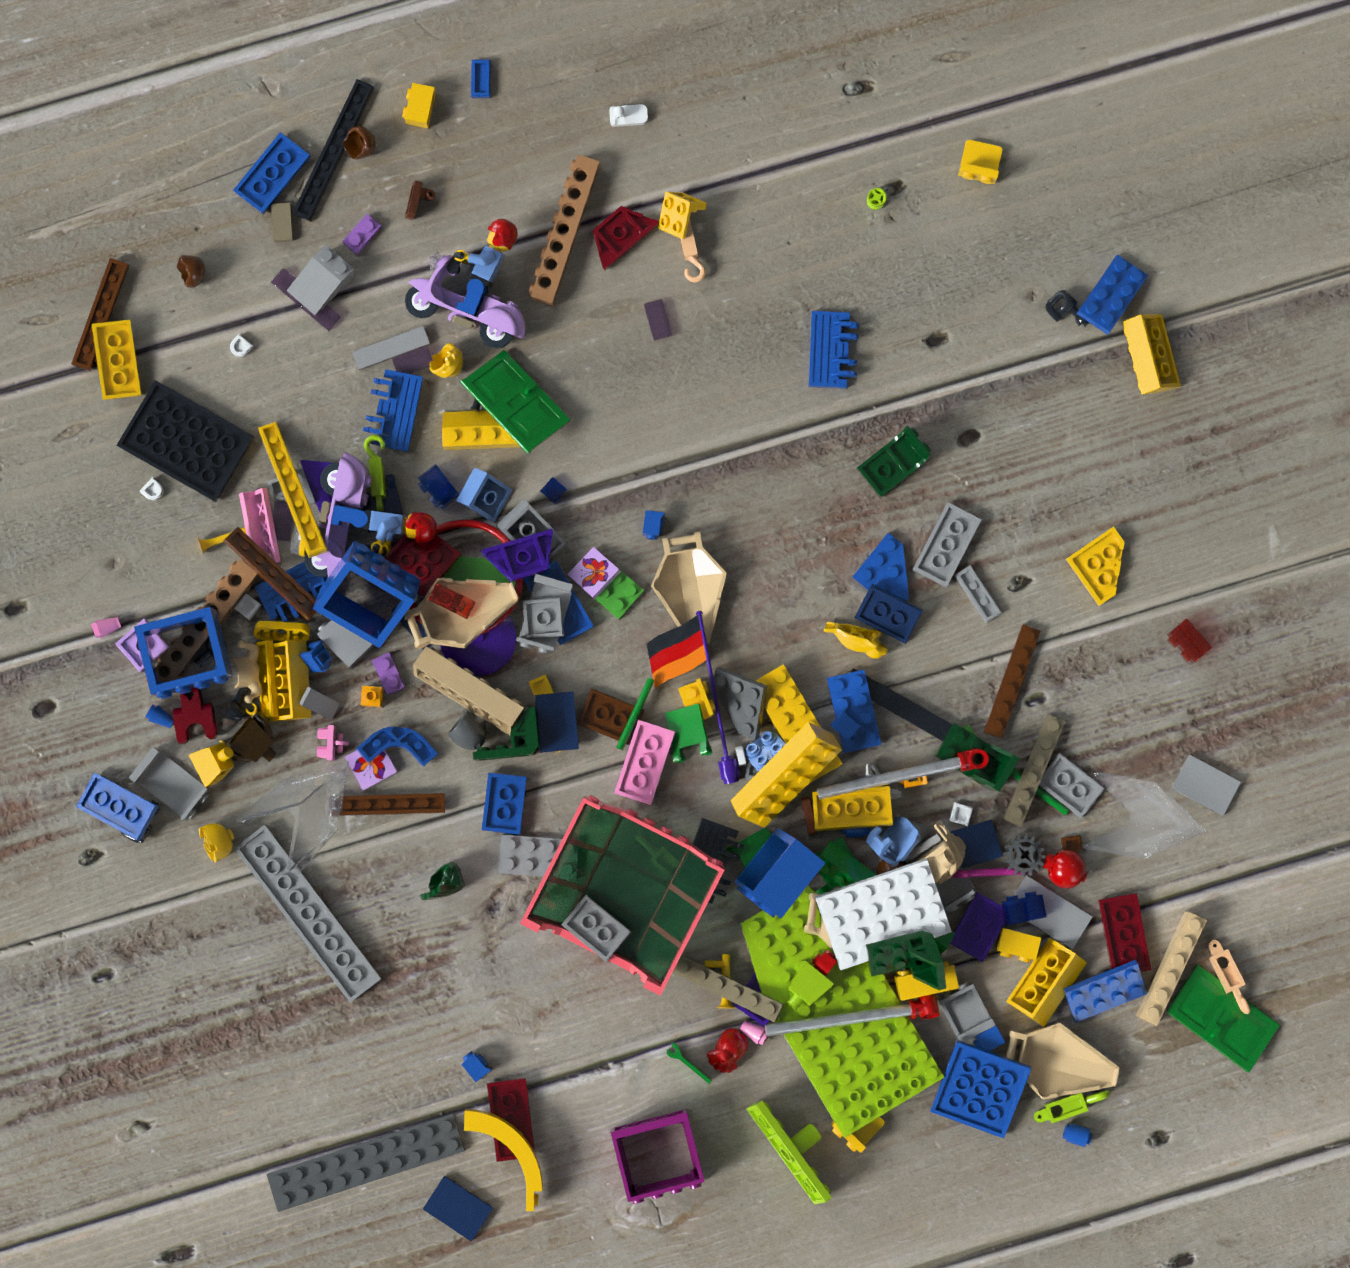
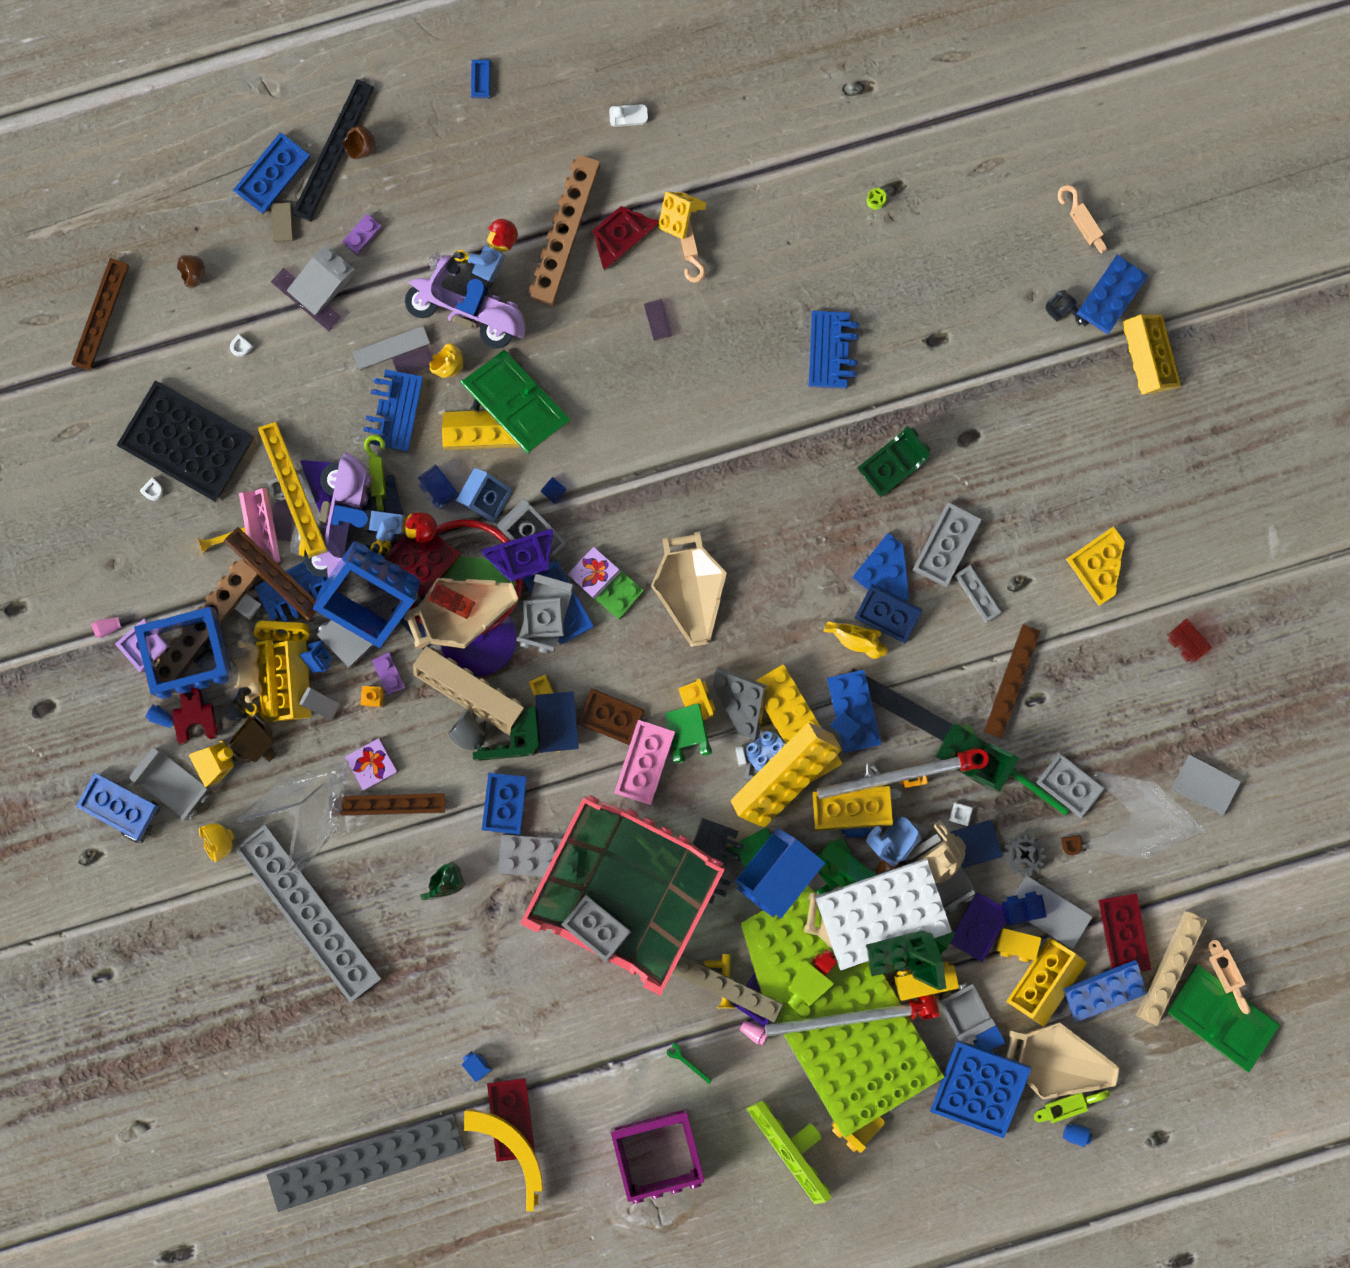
yellow plate [92,320,141,400] -> none
bright pink hips [317,725,349,761] -> none
blue plate [356,726,438,767] -> none
yellow brick [402,83,436,129] -> none
copper piece [405,180,435,220] -> none
dark blue tile [423,1175,493,1241] -> none
green bar [616,678,655,751] -> none
blue window [643,510,665,540] -> none
flag [647,611,740,784] -> none
red hair [707,1028,748,1073] -> none
copper piece [801,796,817,836] -> none
dark pink piece [952,868,1027,878] -> none
yellow bracket [958,140,1002,184] -> none
dark tan plate [1003,714,1065,828] -> none
red brick [1043,850,1088,889] -> none
none -> light nougat piece [1058,185,1107,253]

